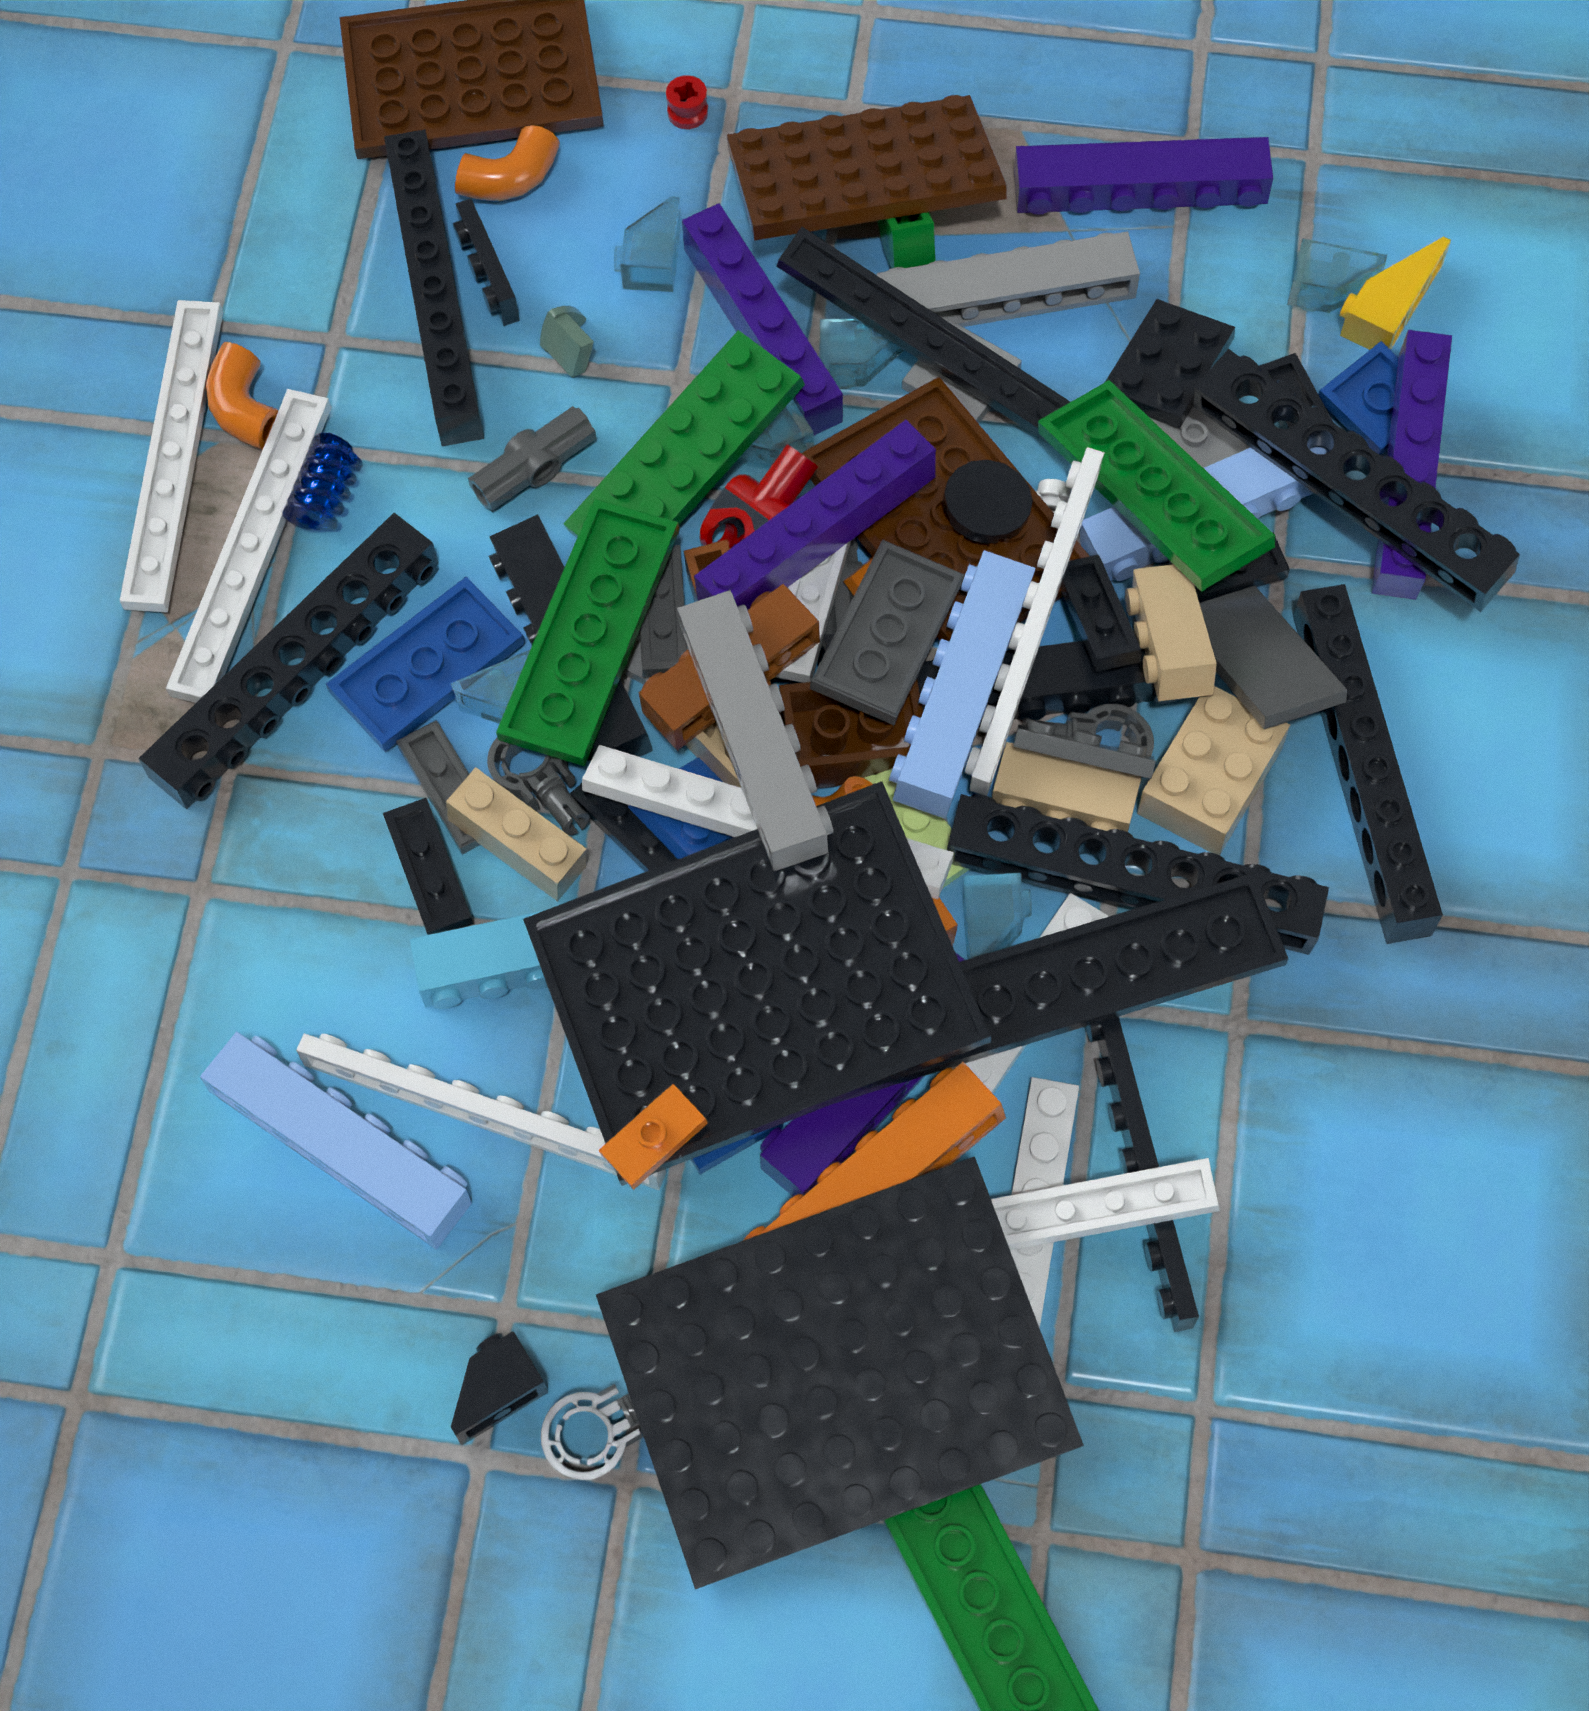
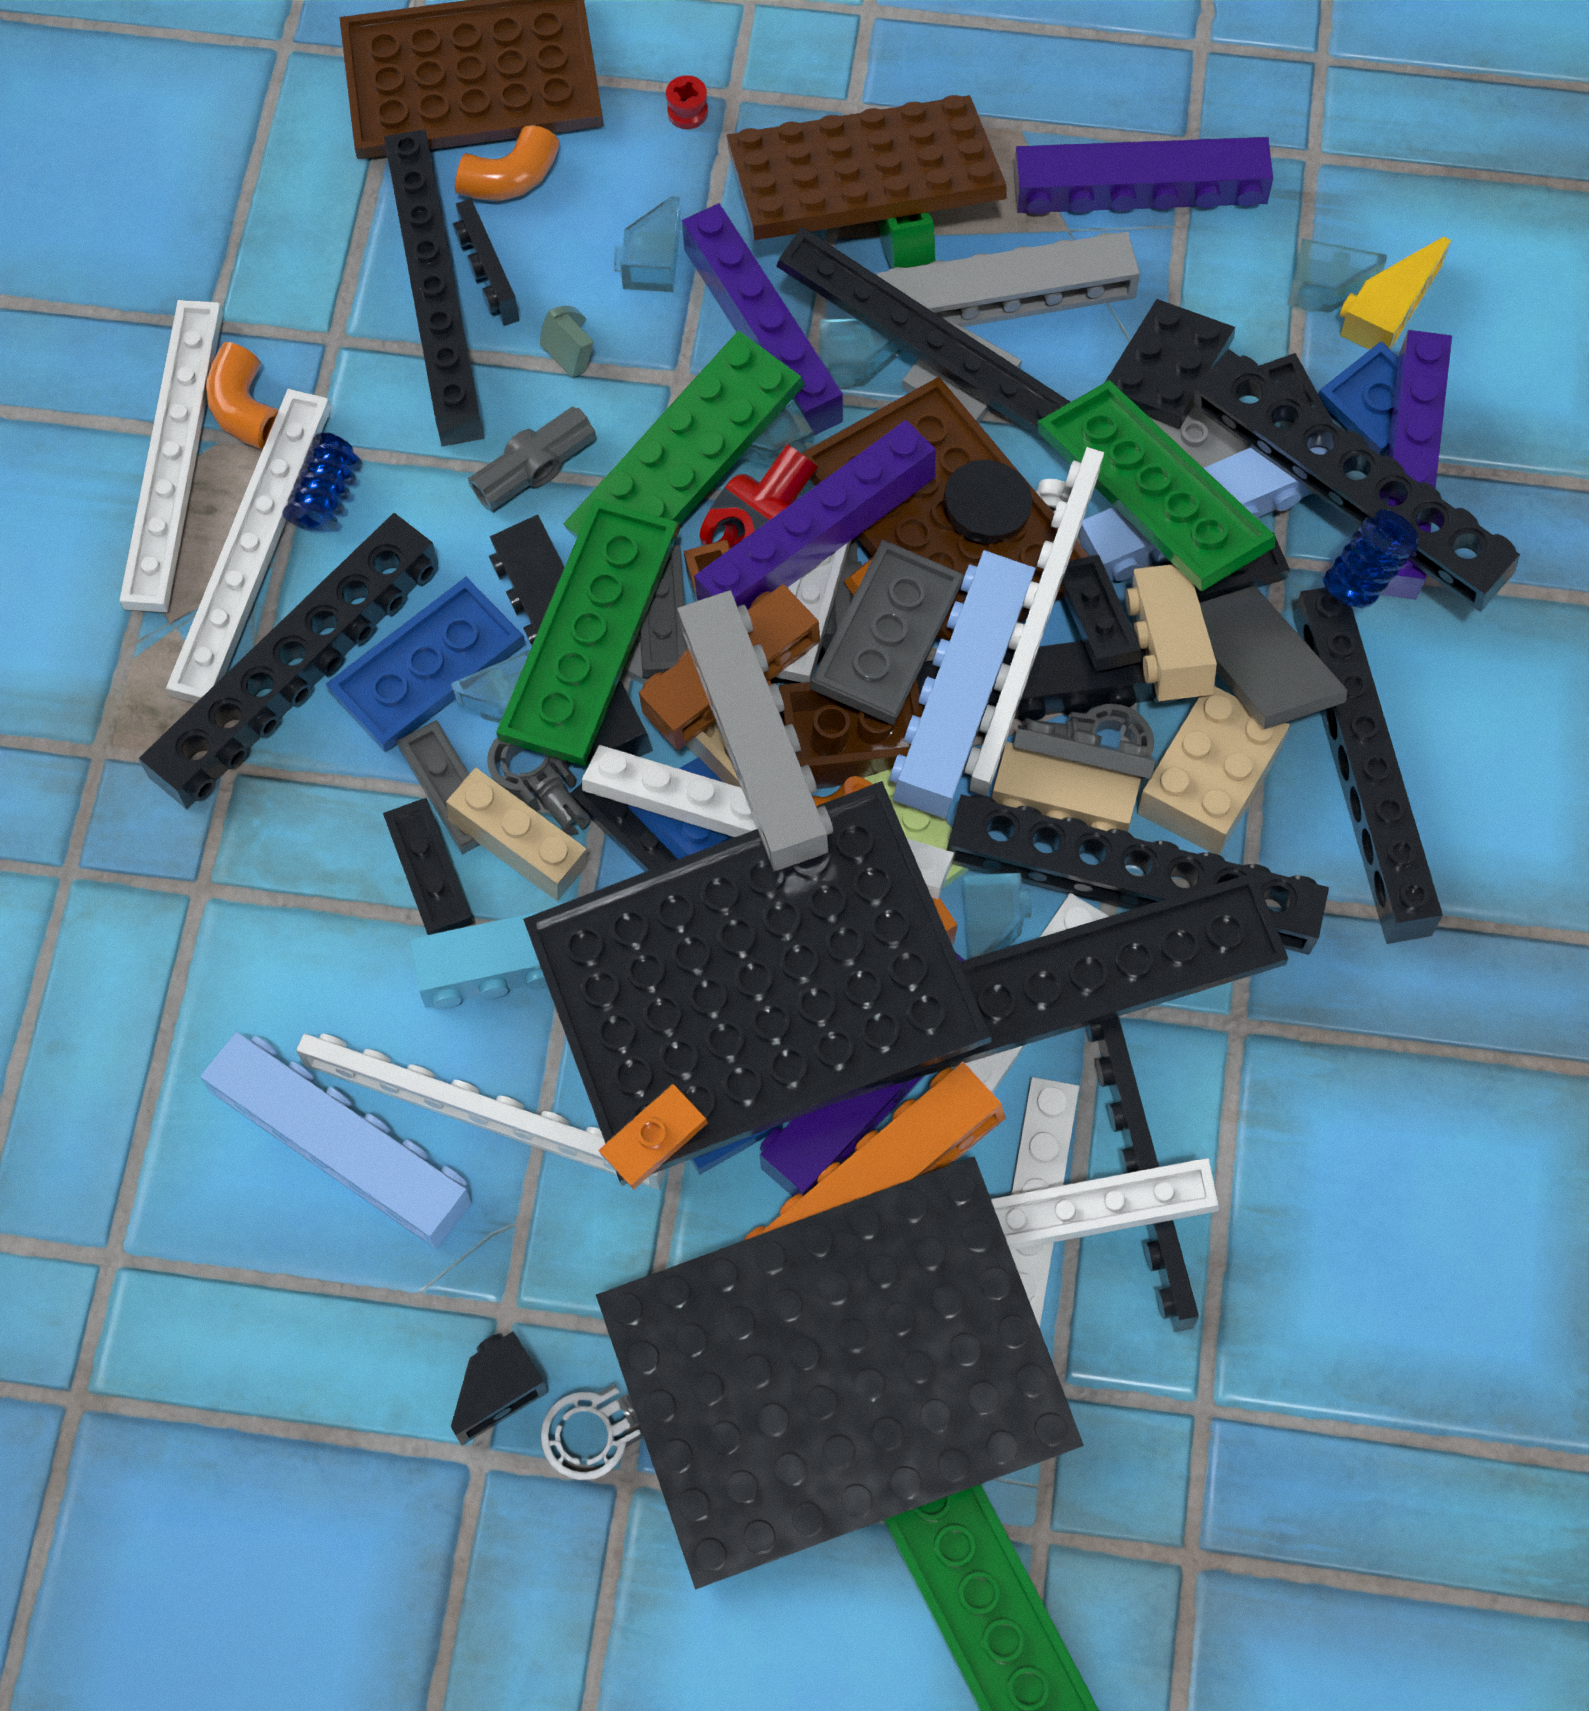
none -> clear blue piece [1323,509,1419,608]

